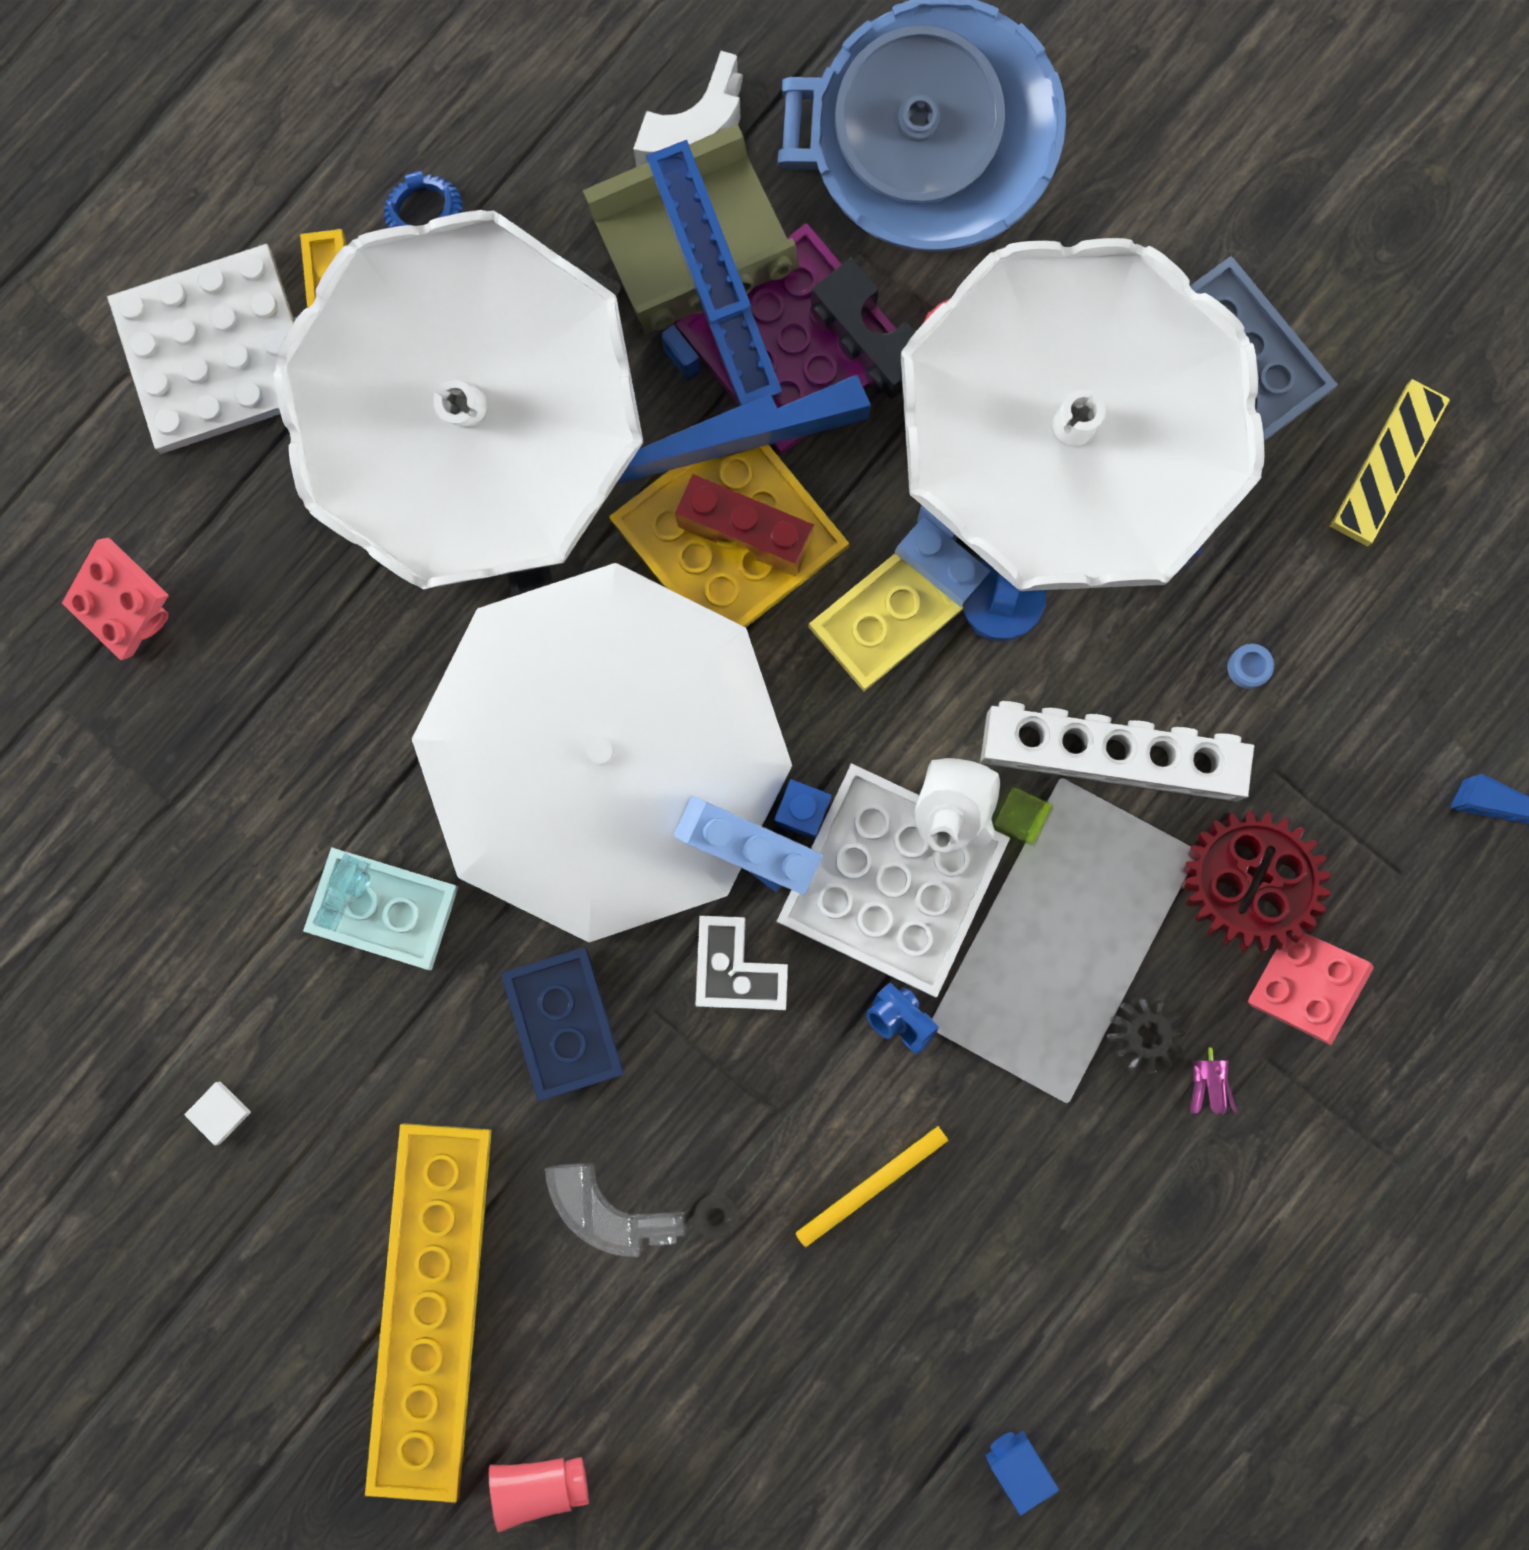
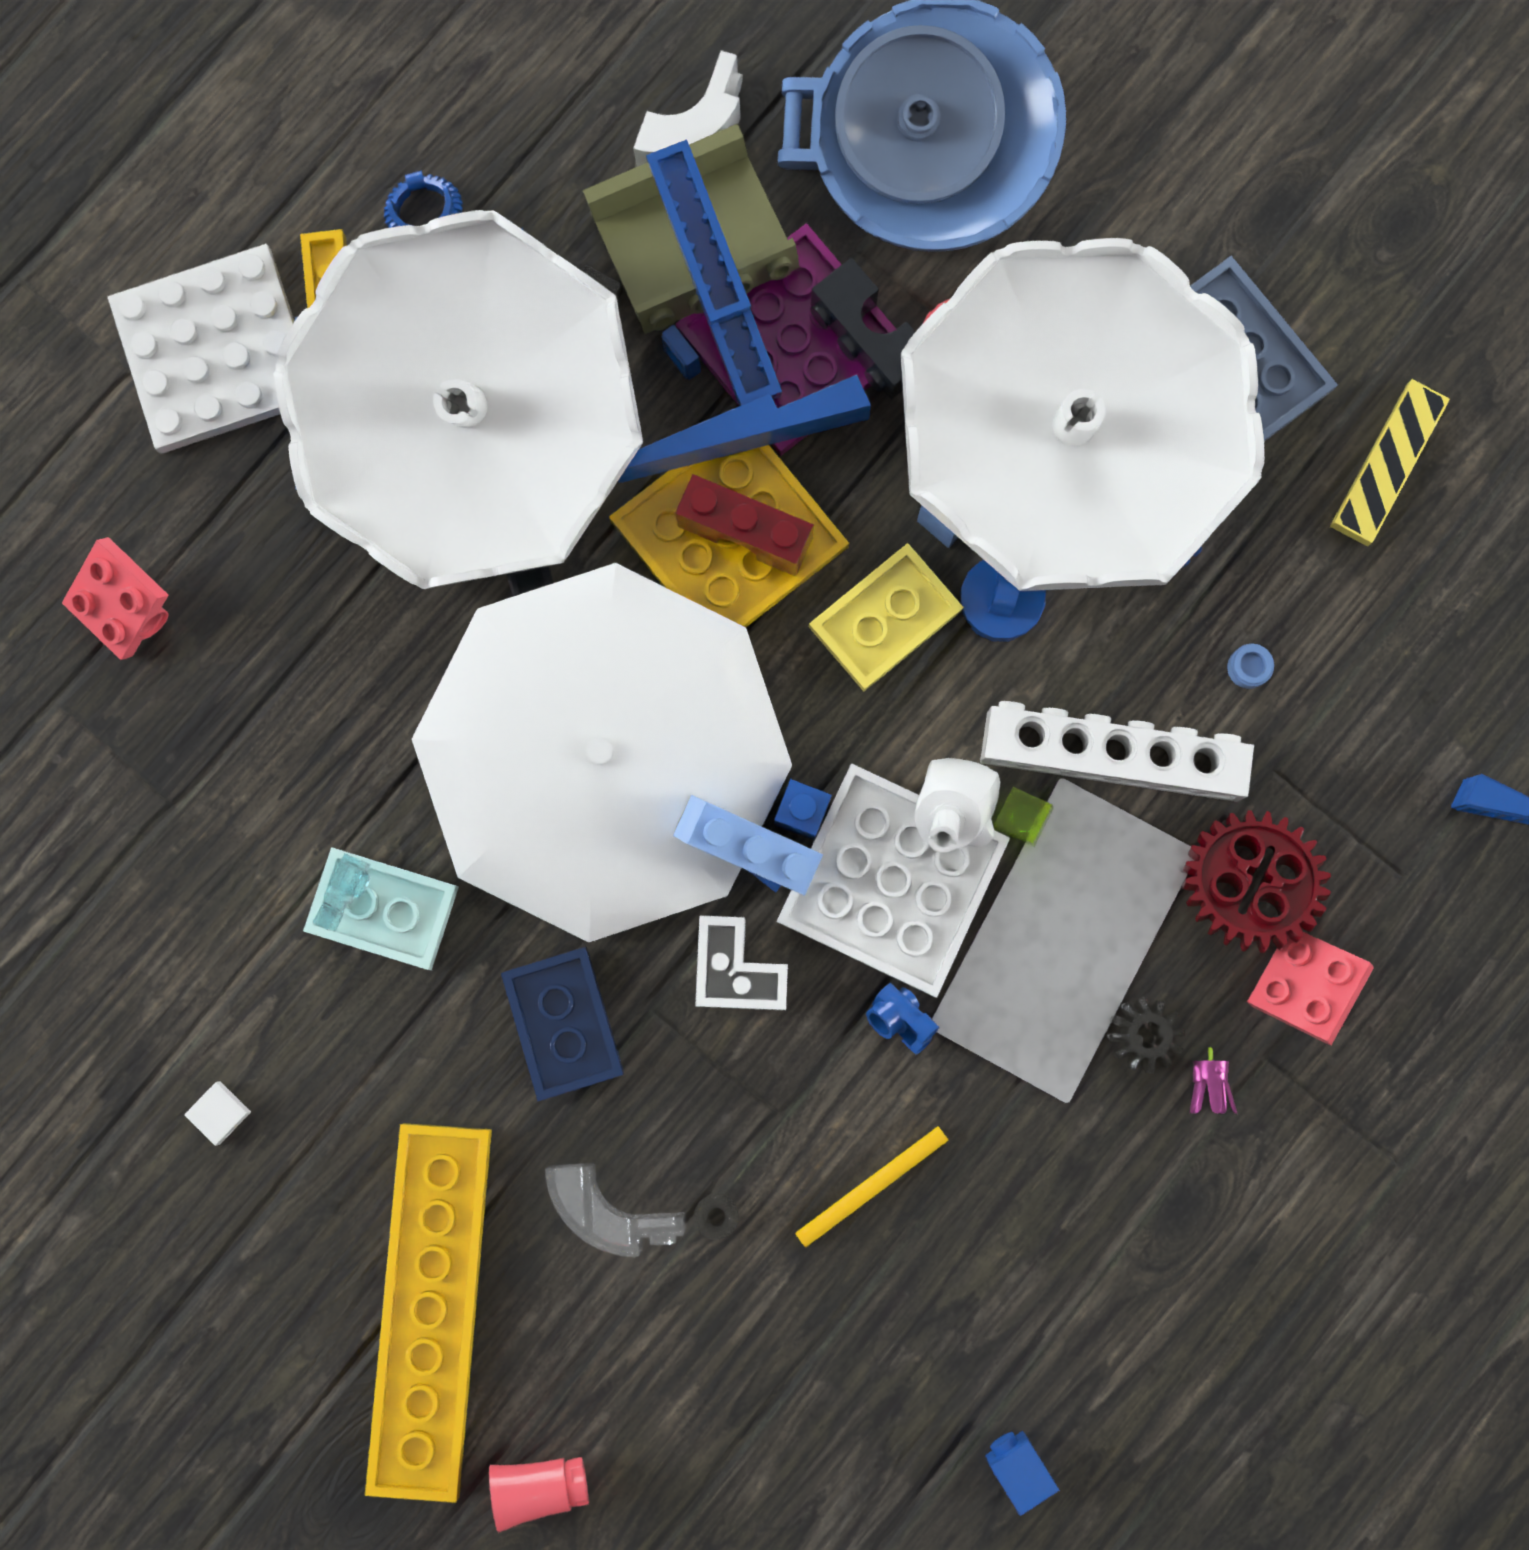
medium blue plate [894,516,990,607] -> none

